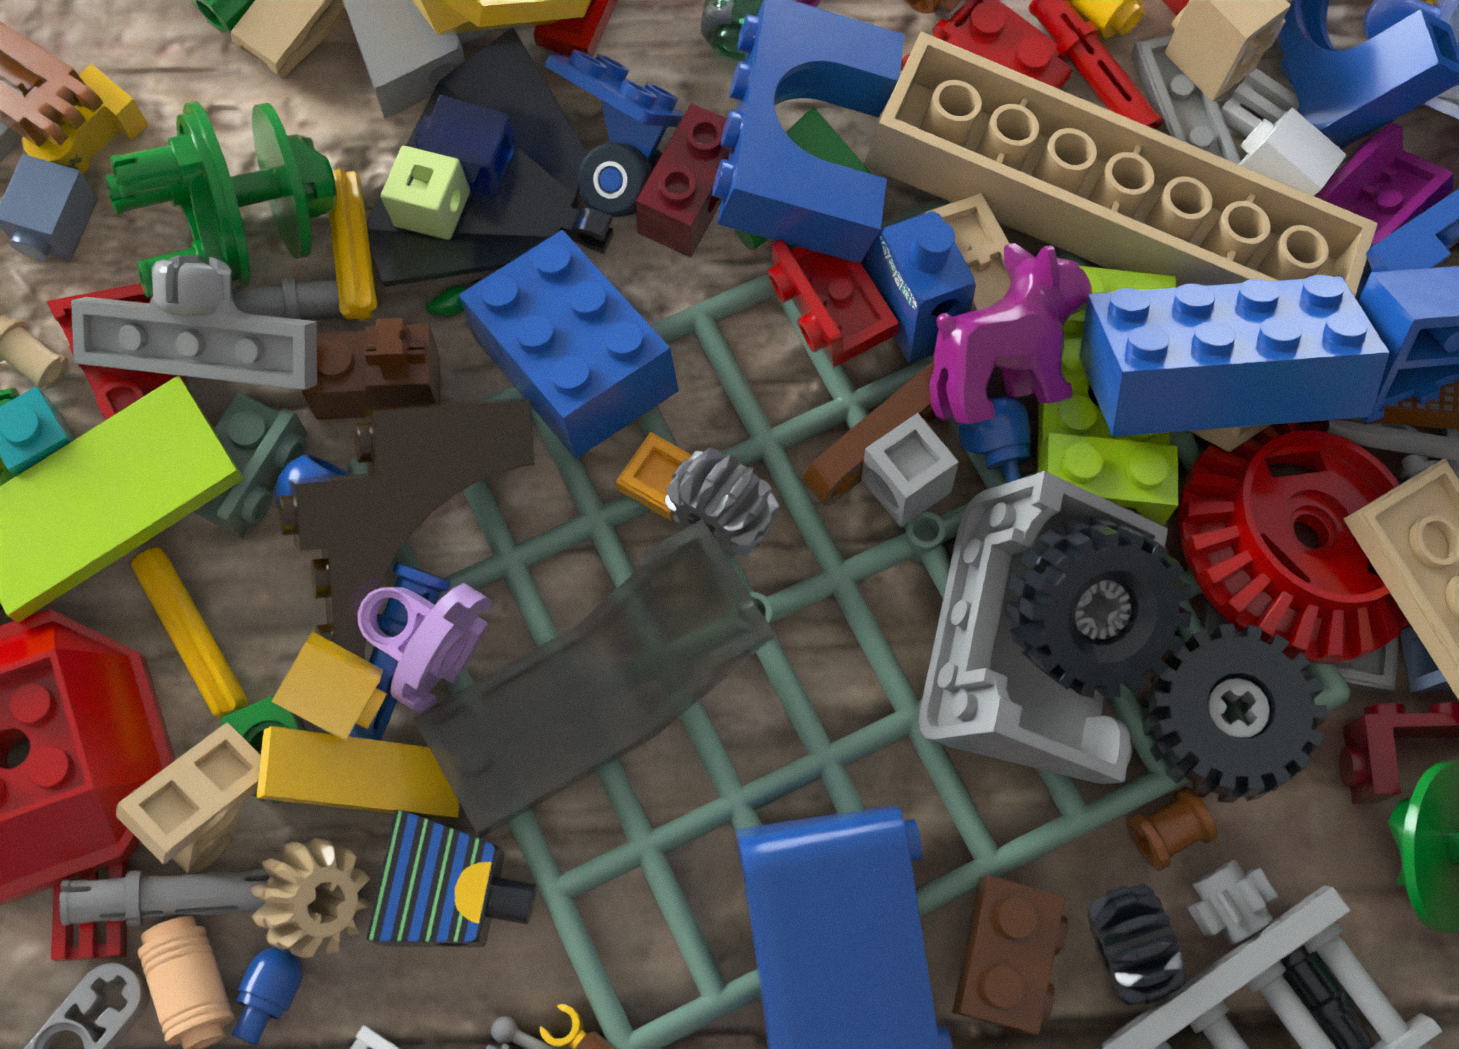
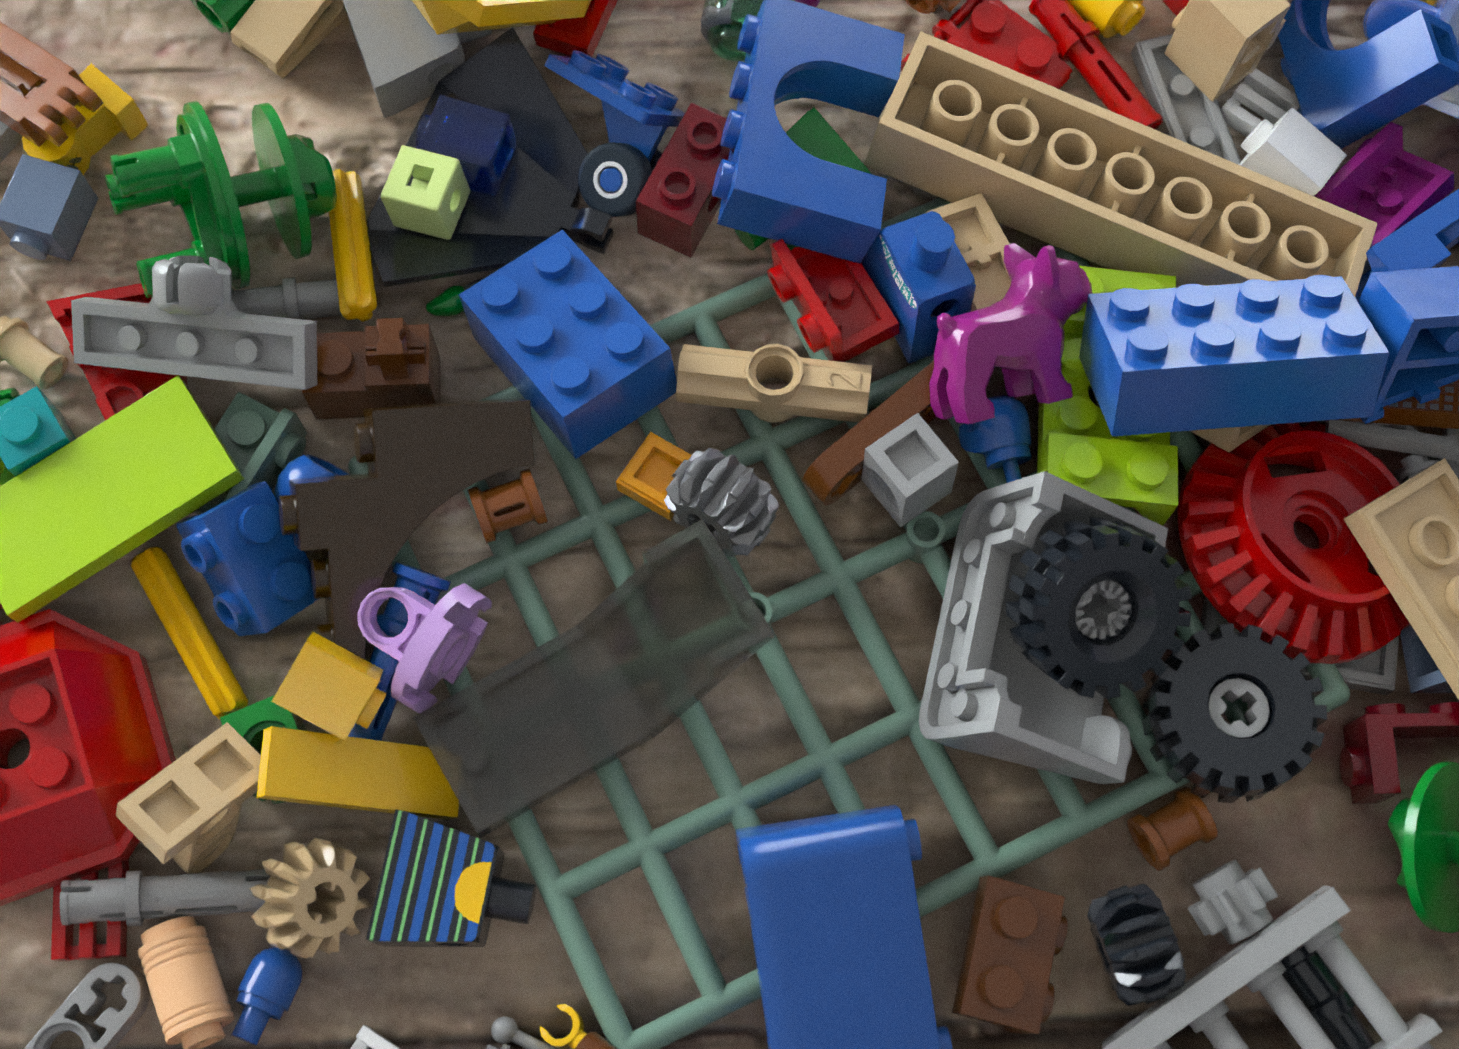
none -> blue bracket [176,481,319,636]
none -> dark orange bush [467,468,548,544]
none -> tan piece [676,344,873,423]

